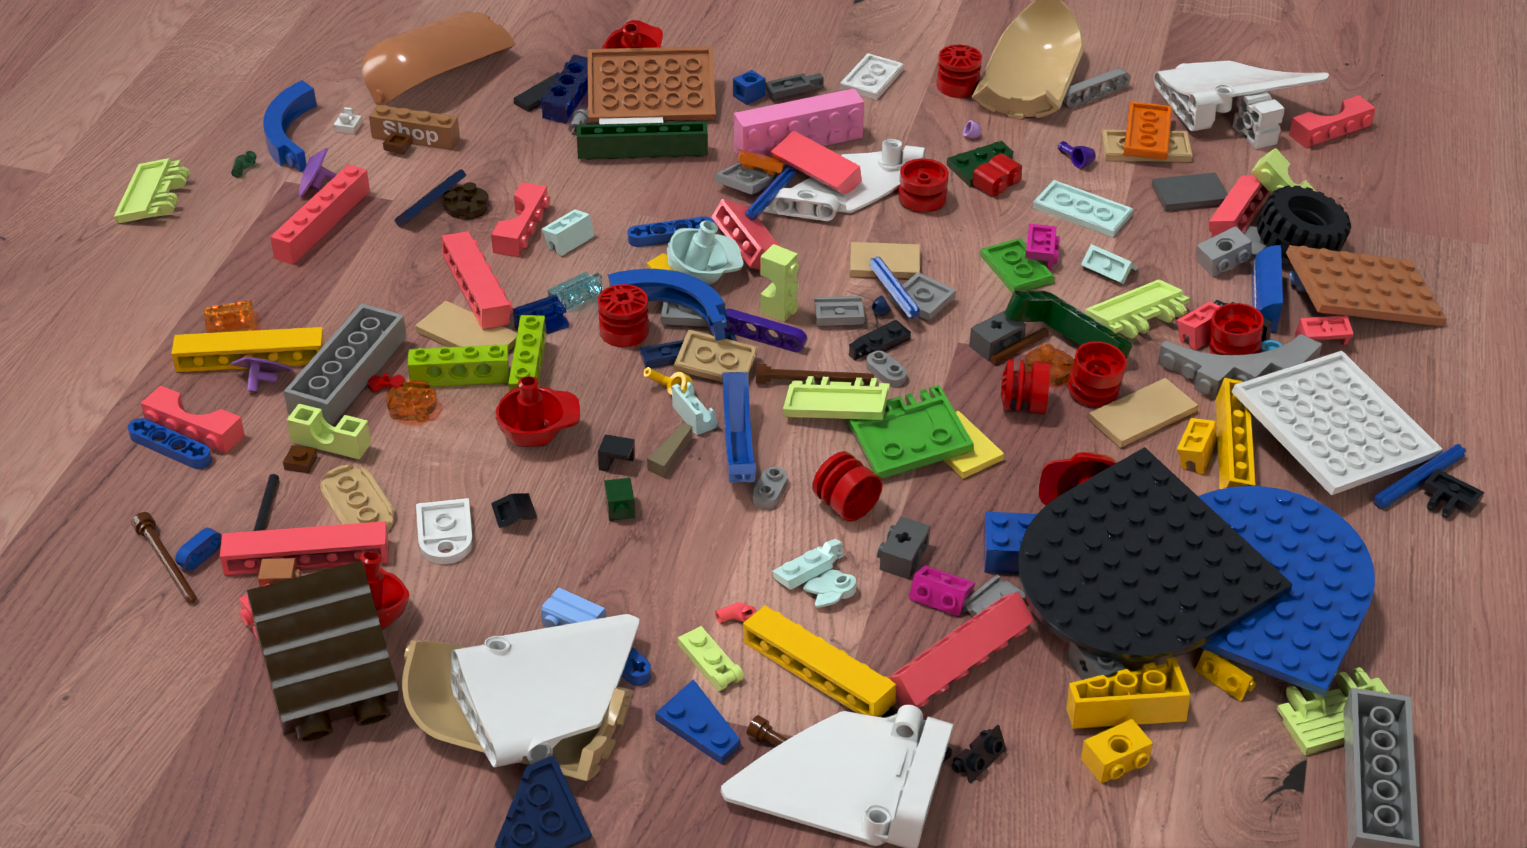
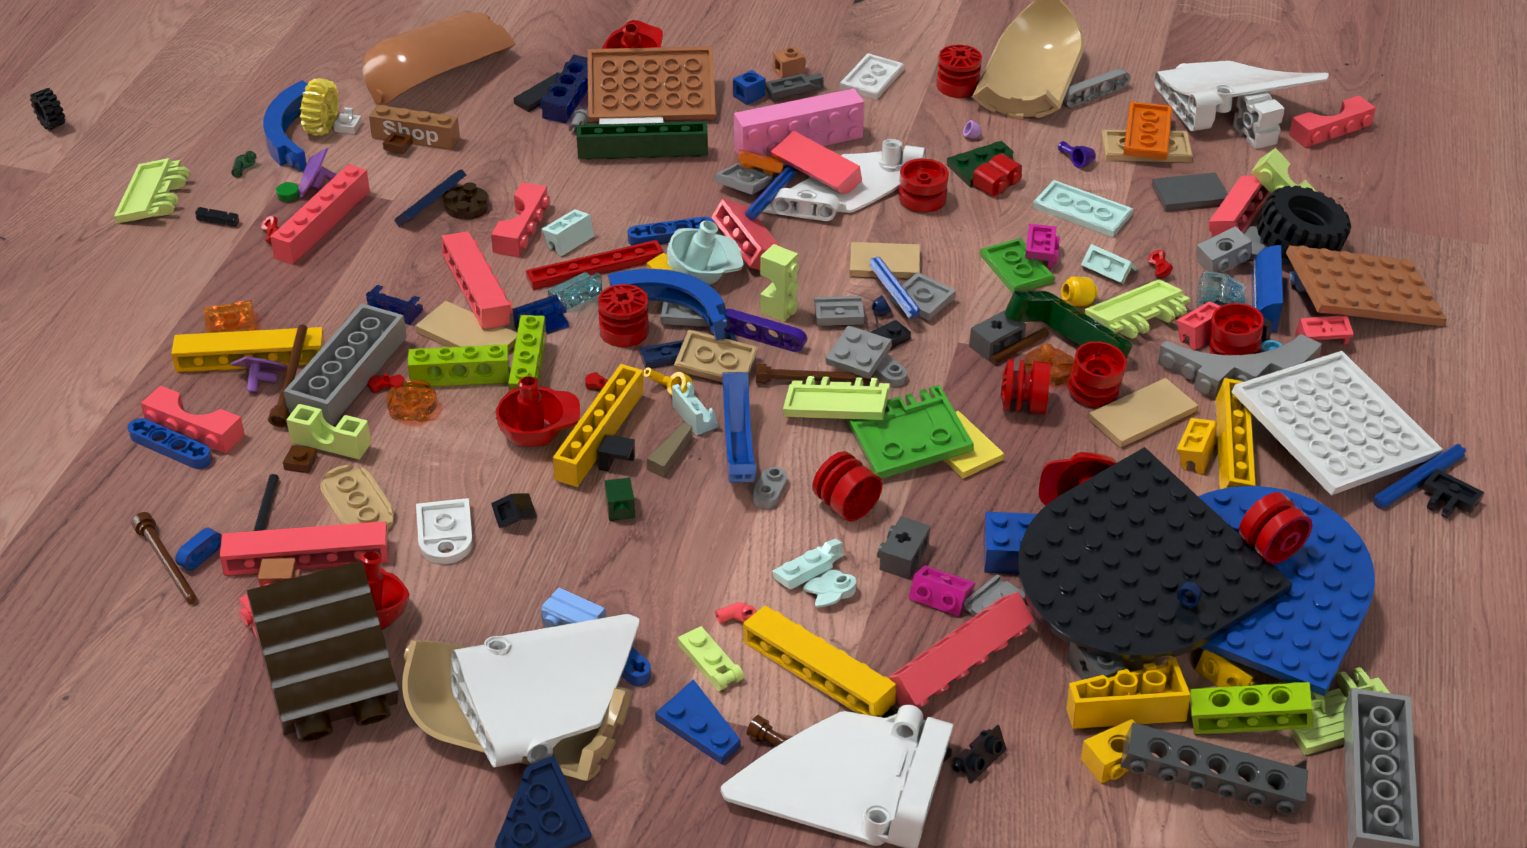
none -> black tyre [30,88,65,130]
none -> black axle [195,207,240,227]
none -> red piece [261,216,279,244]
none -> reddish brown piece [268,324,308,427]
none -> green tile [276,182,299,202]
none -> light yellow gear [300,78,339,136]
none -> clear blue hinge [366,285,423,325]
none -> red tile [526,240,664,290]
none -> yellow brick [553,364,644,487]
none -> red piece [585,372,608,390]
none -> nougat brick [773,47,806,78]
none -> light grey plate [826,325,892,379]
none -> yellow head [1061,276,1098,307]
none -> dark grey brick [1120,722,1308,815]
none -> red piece [1147,250,1173,279]
none -> dark blue hinge [1177,581,1202,607]
none -> lime brick [1190,682,1314,735]
none -> clear light blue slope [1196,271,1246,304]
none -> red wheel [1239,492,1313,564]

